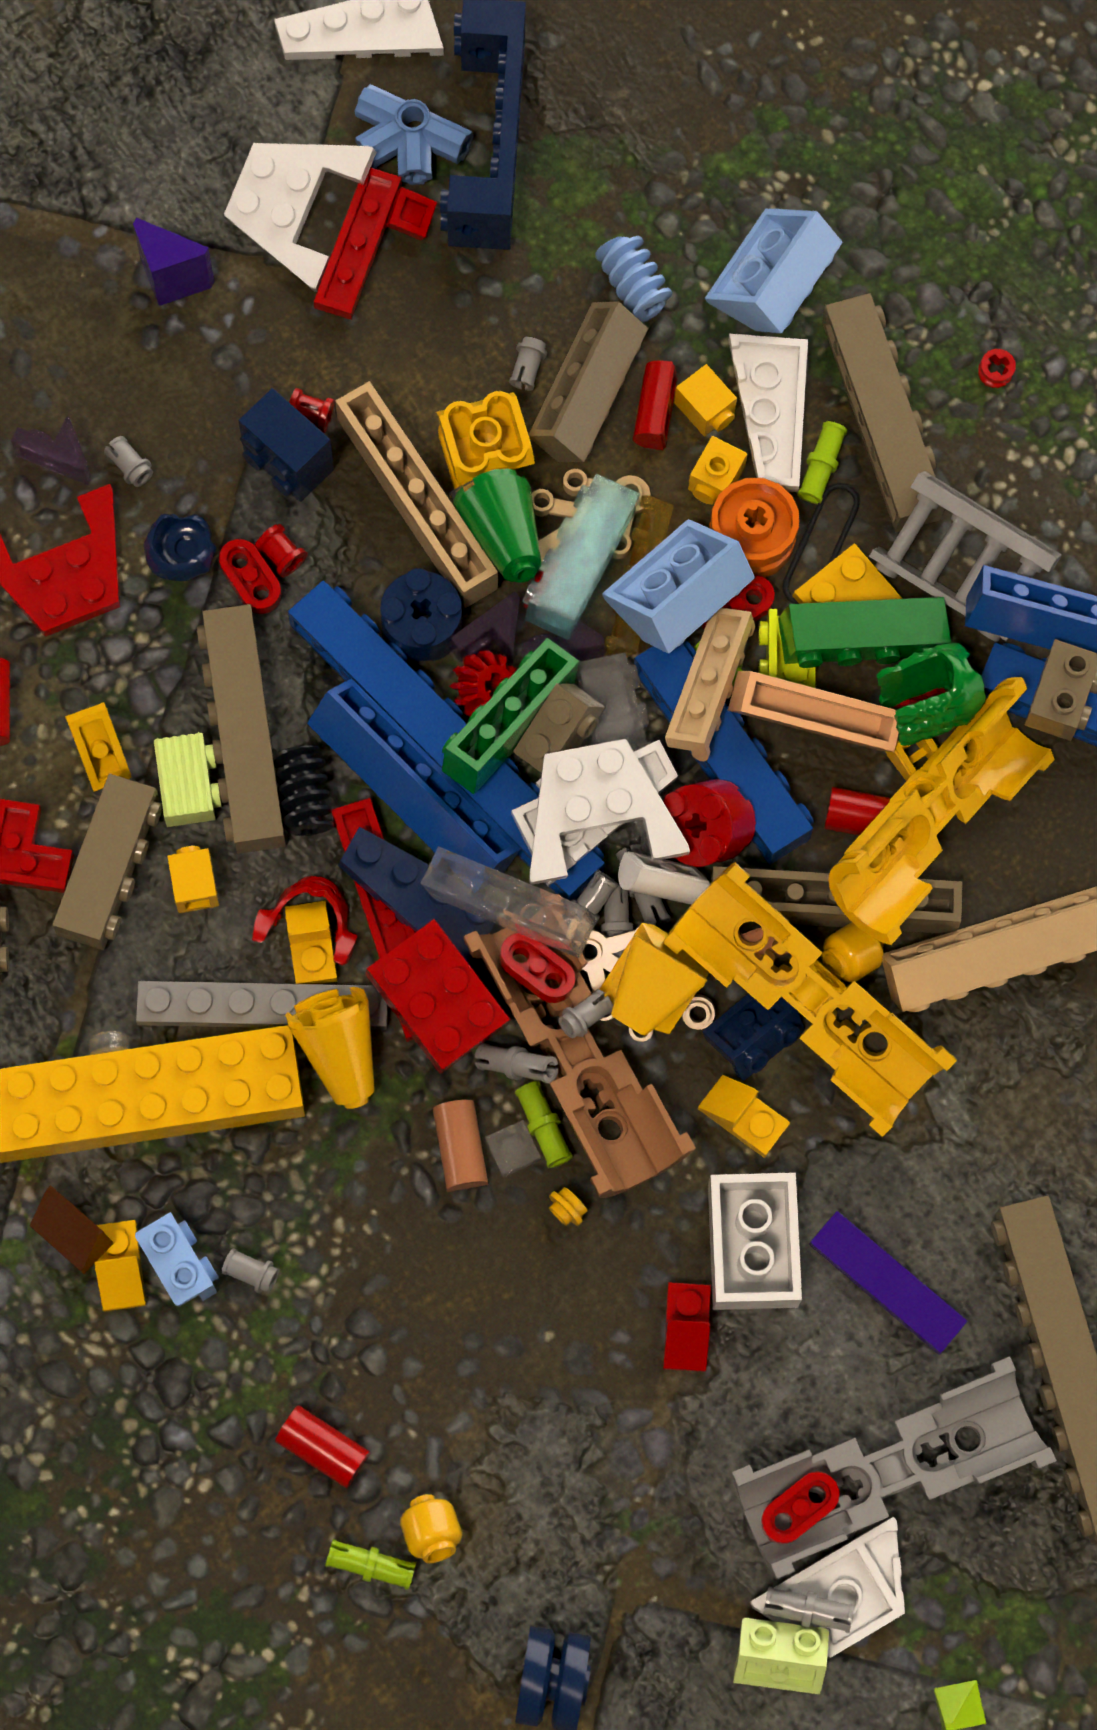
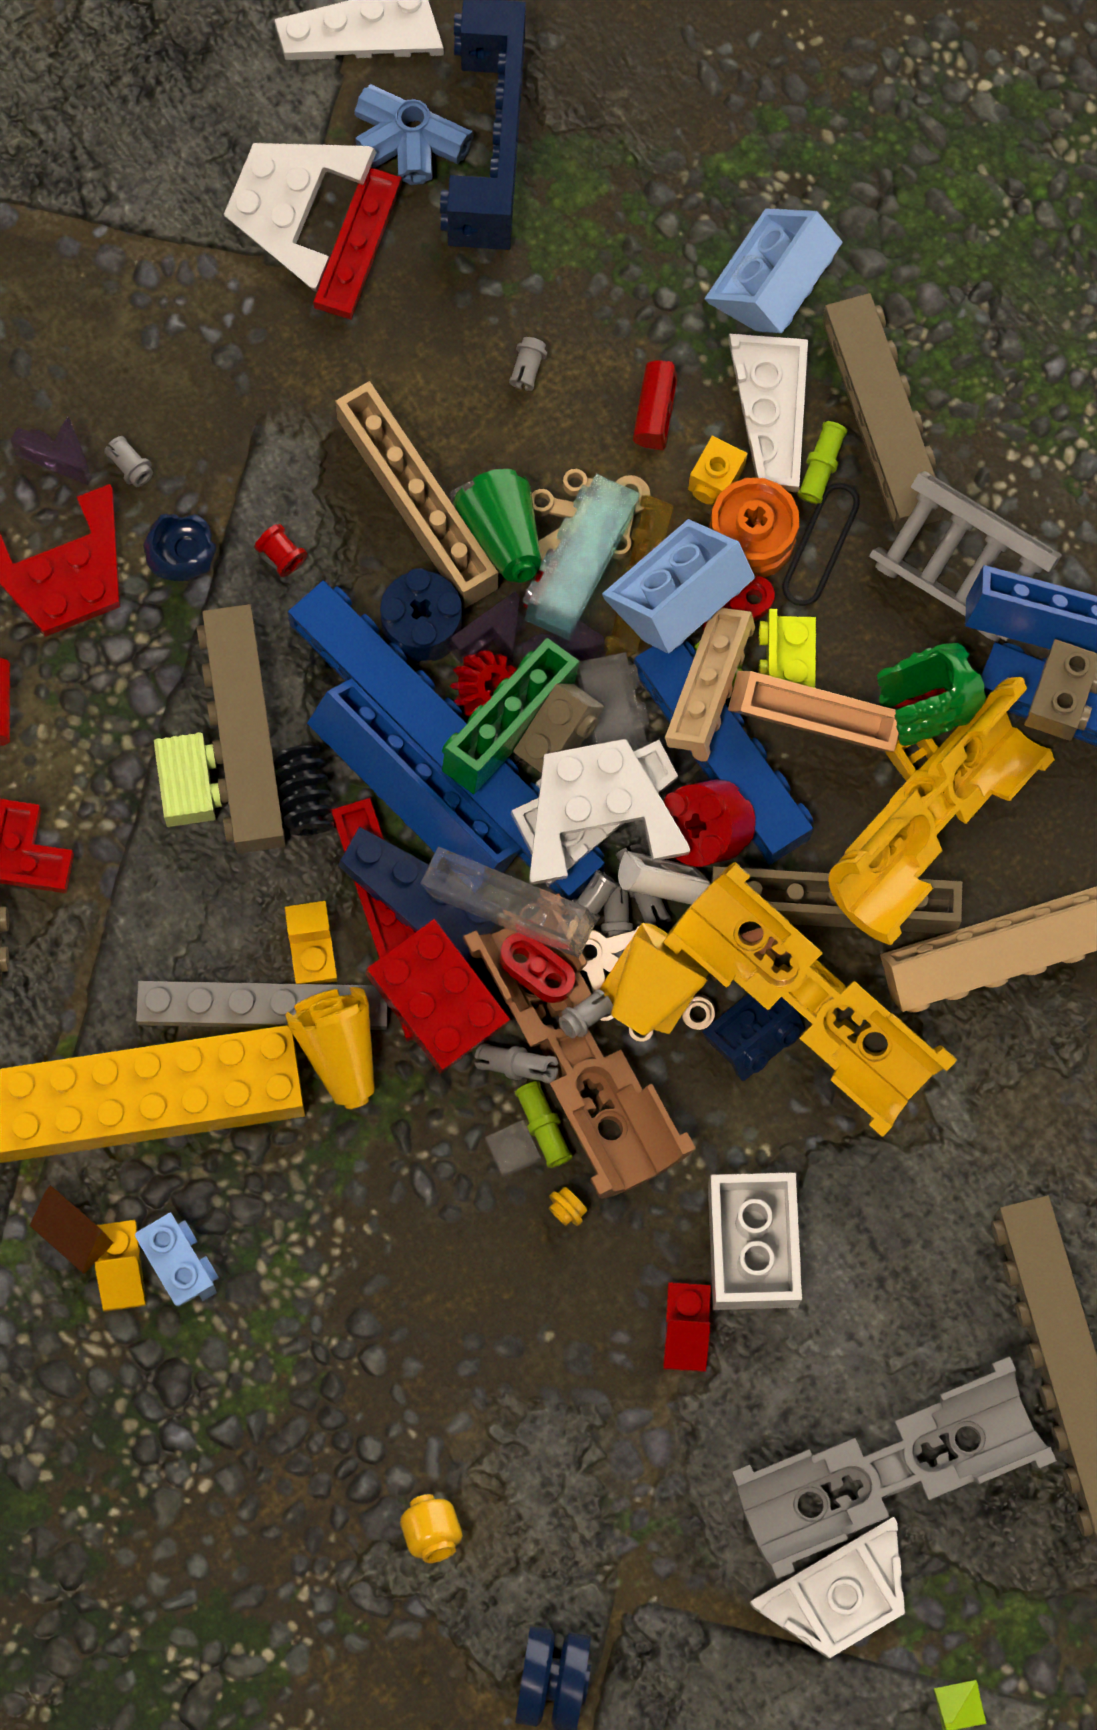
dark tan brick [52,773,163,950] -> none
yellow slope [65,702,132,792] -> none
clear tile [87,1031,130,1055] -> none
dark purple slope [133,217,214,306] -> none
yellow brick [167,846,219,913] -> none
red plate [219,539,282,614] -> none
light grey pin [222,1248,279,1293] -> none
dark blue brick [238,388,334,502] -> none
red helmet [252,876,357,965] -> none
red brick [275,1405,371,1489] -> none
red bush [289,388,335,434] -> none
lime pin [325,1539,416,1590] -> none
red plate [385,187,437,241] -> none
nougat brick [433,1100,488,1192] -> none
yellow piece [436,391,535,494] -> none
dark tan brick [528,301,648,462] -> none
light blue piece [595,236,673,323] -> none
yellow brick [674,364,737,437] -> none
yellow slope [697,1075,791,1158] -> none
yellowish green bracket [733,1618,829,1694] -> none
red plate [761,1472,840,1544] -> none
light grey pin [763,1586,855,1633] -> none
green brick [778,597,951,668] -> none
yellow wing [792,543,903,604] -> none
dark purple tile [809,1211,968,1355] -> none
yellow head [822,922,884,982] -> none
red brick [824,787,891,835] -> none
red bush [978,349,1016,388] -> none

